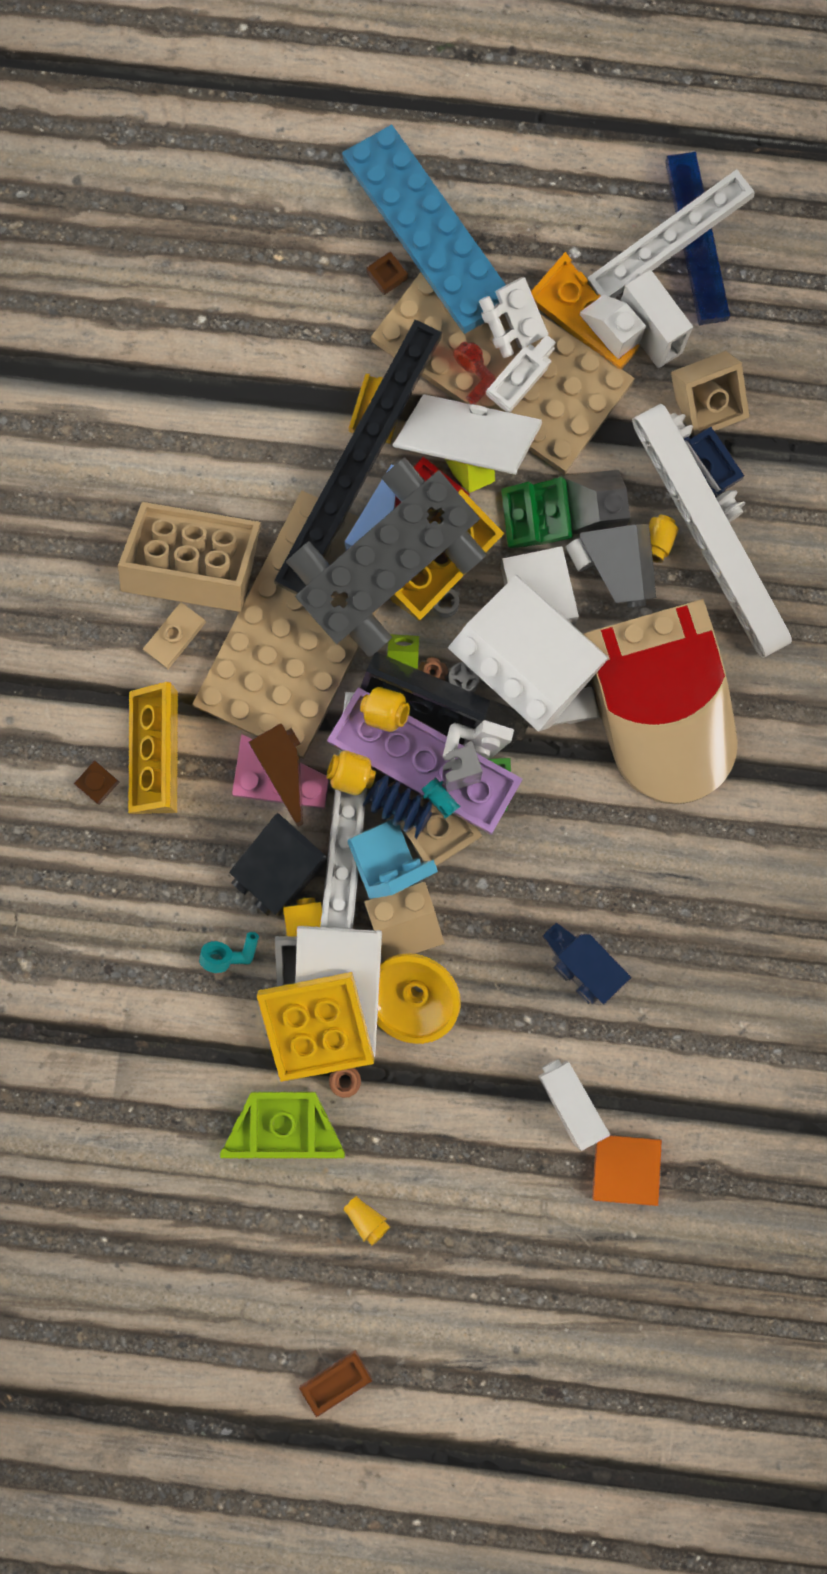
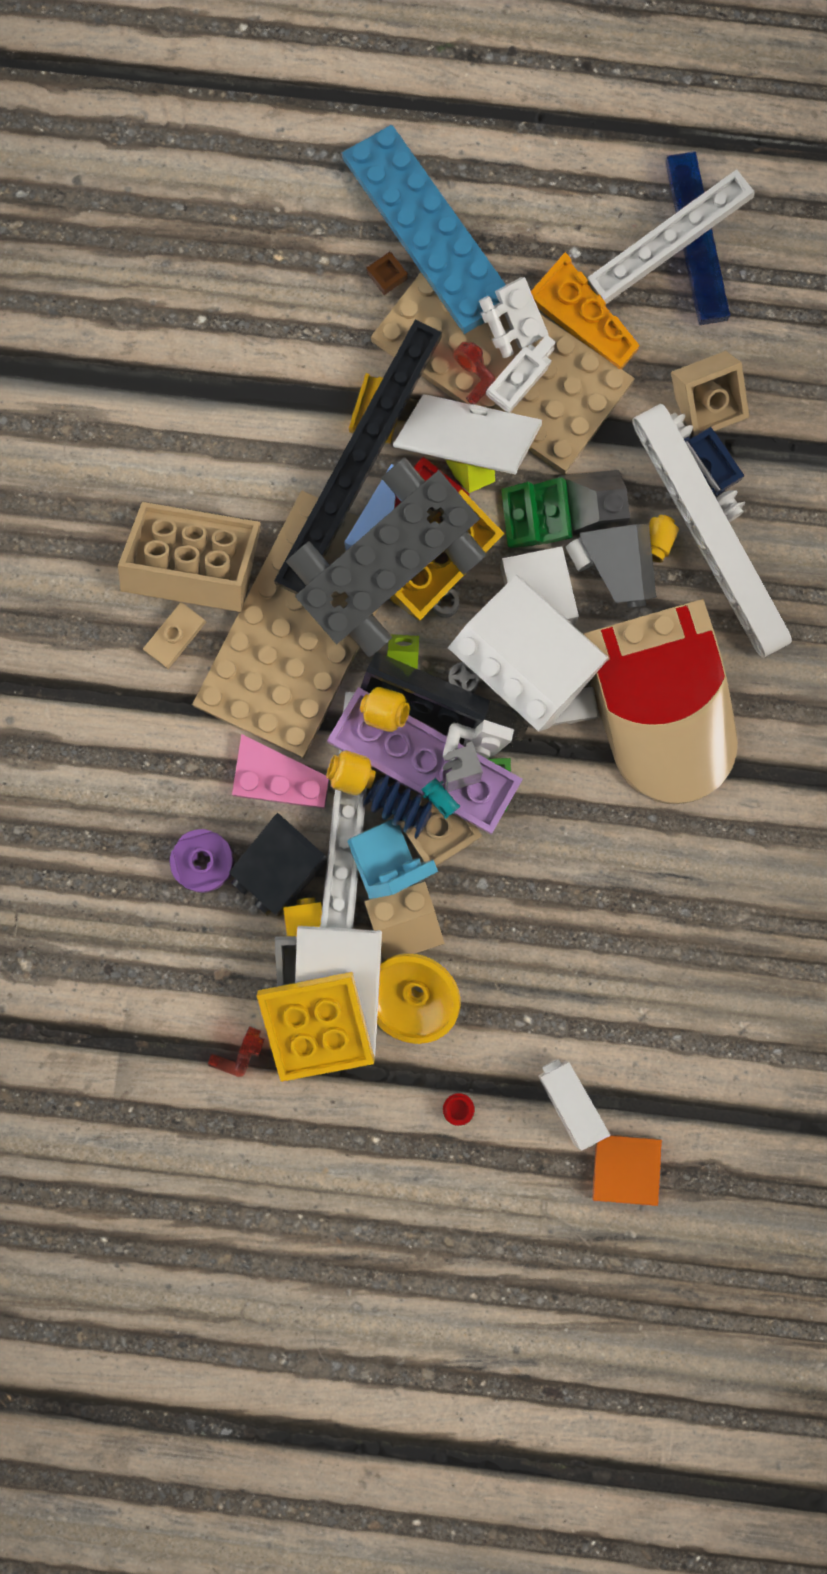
reddish brown plate [74,760,120,805] -> none
yellow slope [128,682,178,814] -> none
teal plate [199,932,259,973] -> none
lime wing [220,1092,345,1158] -> none
reddish brown slope [248,723,304,827] -> none
dark orange tile [299,1350,373,1418] -> none
nougat plate [329,1068,361,1098] -> none
yellow cone [343,1196,390,1246] -> none
nougat plate [418,657,448,681] -> none
dark blue hinge [542,923,632,1005] -> none
white slope [580,295,646,359] -> none
white brick [621,269,693,369] -> none
none -> medium lavender plate [170,829,234,893]
none -> clear red plate [207,1026,265,1077]
none -> red plate [443,1093,475,1126]

